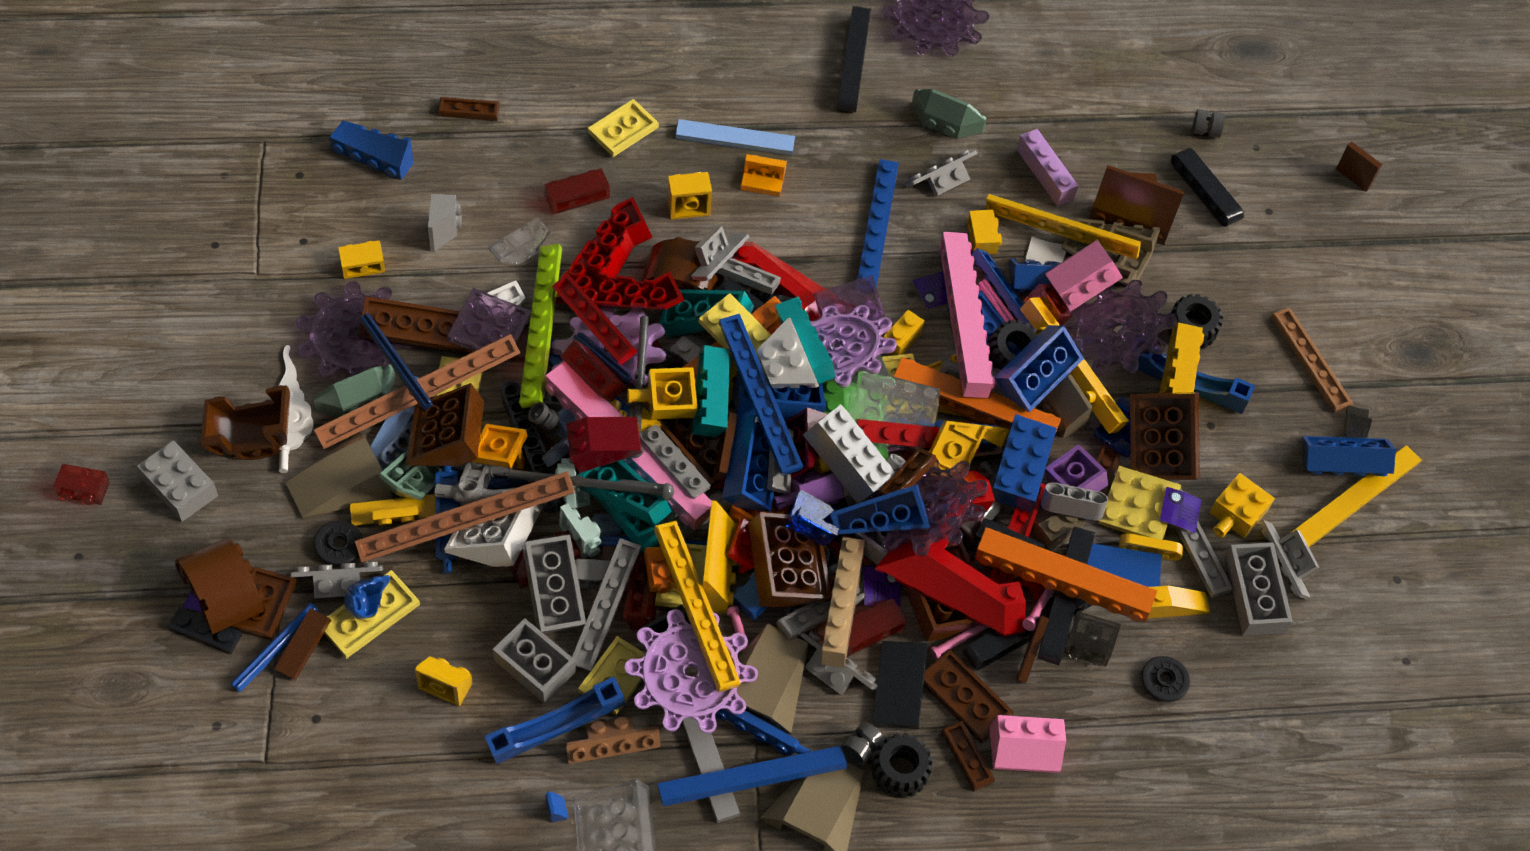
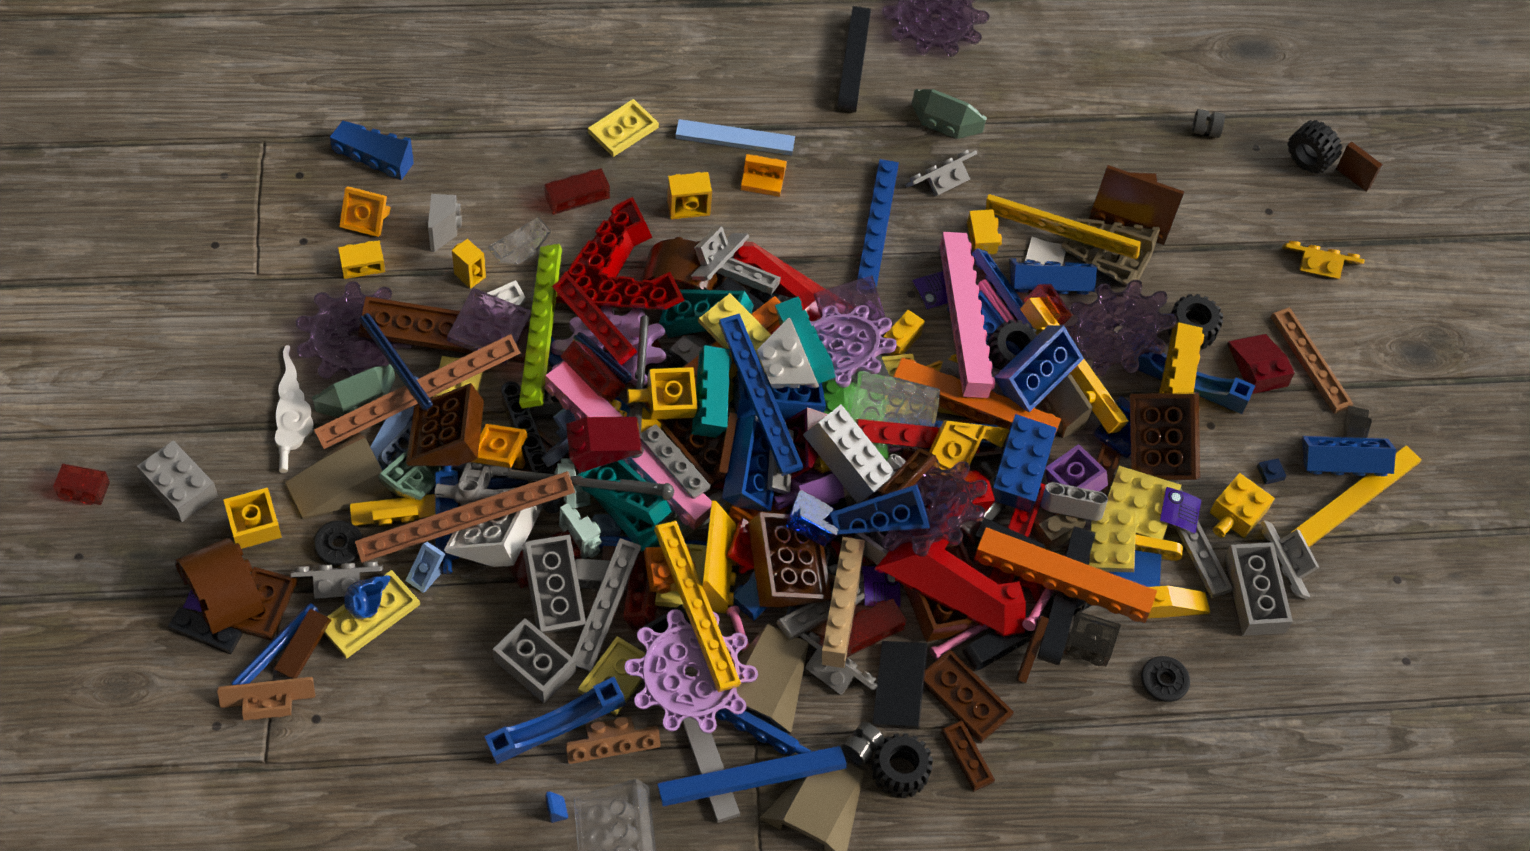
reddish brown cylinder [201,385,290,460] -> none
yellow slope [415,656,473,707] -> none
reddish brown tile [438,97,500,121] -> none
dark grey wheel [528,402,559,431] -> none
bright pink slope [989,715,1066,773] -> none
lavender brick [1017,129,1078,207] -> none
bright pink slope [1045,240,1123,312] -> none
black beam [1171,148,1244,227] -> none
none -> medium nougat bracket [217,677,315,721]
none -> yellow brick [223,487,282,549]
none -> light orange bracket [339,186,391,237]
none -> light blue slope [405,542,445,593]
none -> yellow brick [452,239,486,289]
none -> light yellow plate [1089,509,1137,572]
none -> dark red slope [1227,334,1295,394]
none -> dark blue plate [1257,458,1286,485]
none -> yellow bracket [1282,240,1365,279]
none -> black tyre [1287,120,1342,174]

